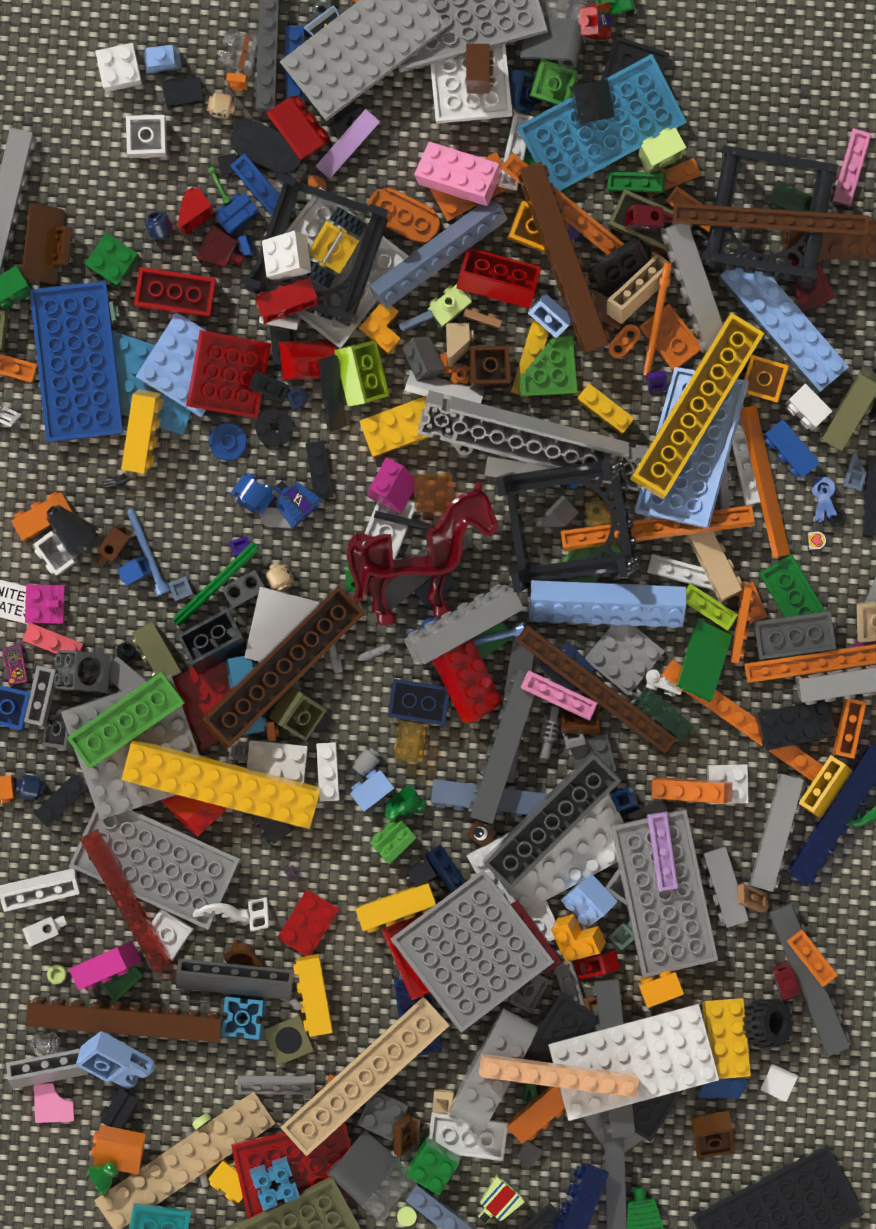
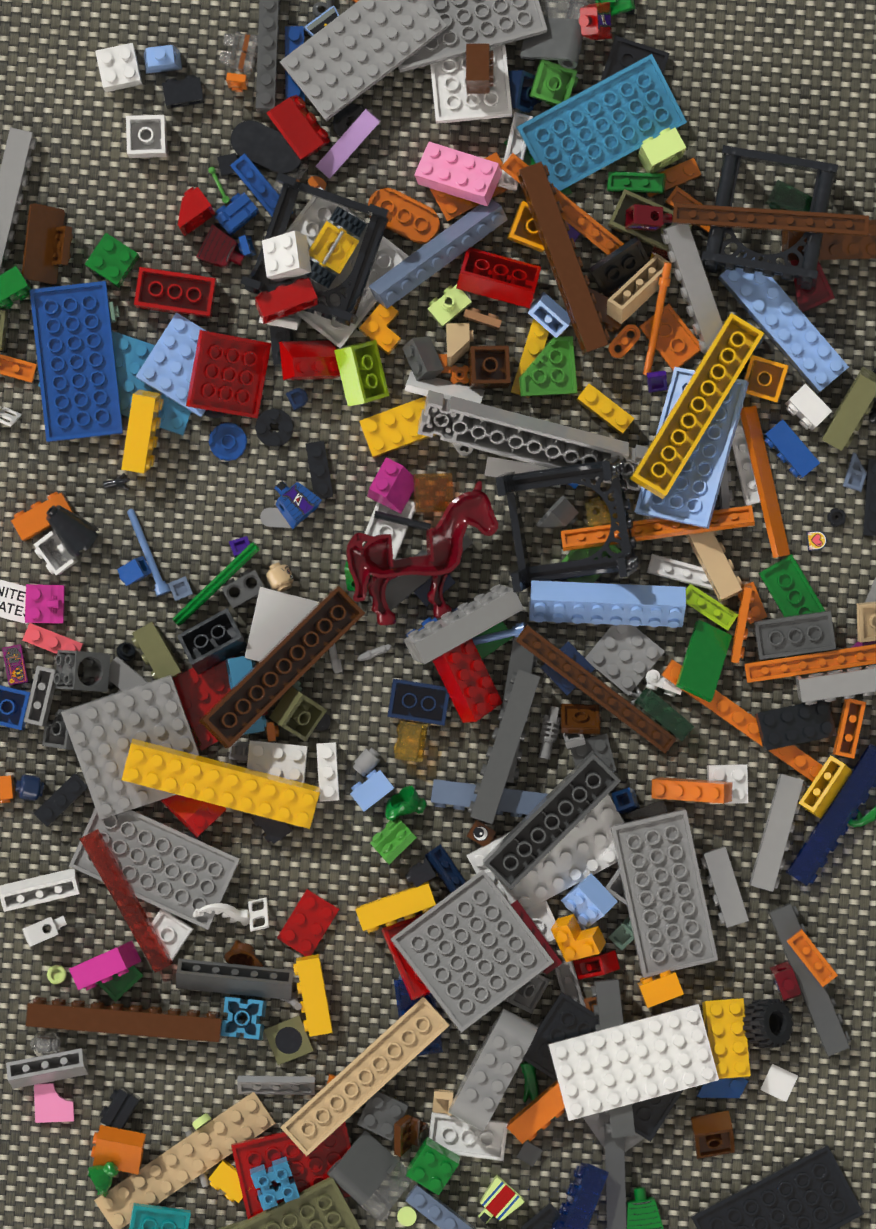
bright green plate [67,671,185,769] -> none
light blue brick [76,1031,154,1089] -> none
reddish brown torso [96,524,136,568] -> none
dark blue head [145,211,173,241] -> none
tan head [207,92,236,119] -> none
blue brick [229,473,274,516] -> none
black plate [248,371,290,403] -> none
plate [283,864,300,882] -> none
black tile [318,354,347,432] -> none
sand blue tile [399,310,434,332] -> none
light nougat brick [479,1054,639,1097] -> none
bright pink tile [521,671,598,721] -> none
black slope [570,79,615,125] -> none
lavender tile [647,811,678,892] -> none
medium nougat plate [737,884,768,913] -> none
piece [812,477,837,522] -> none
bright pink tile [832,128,872,207] -> none

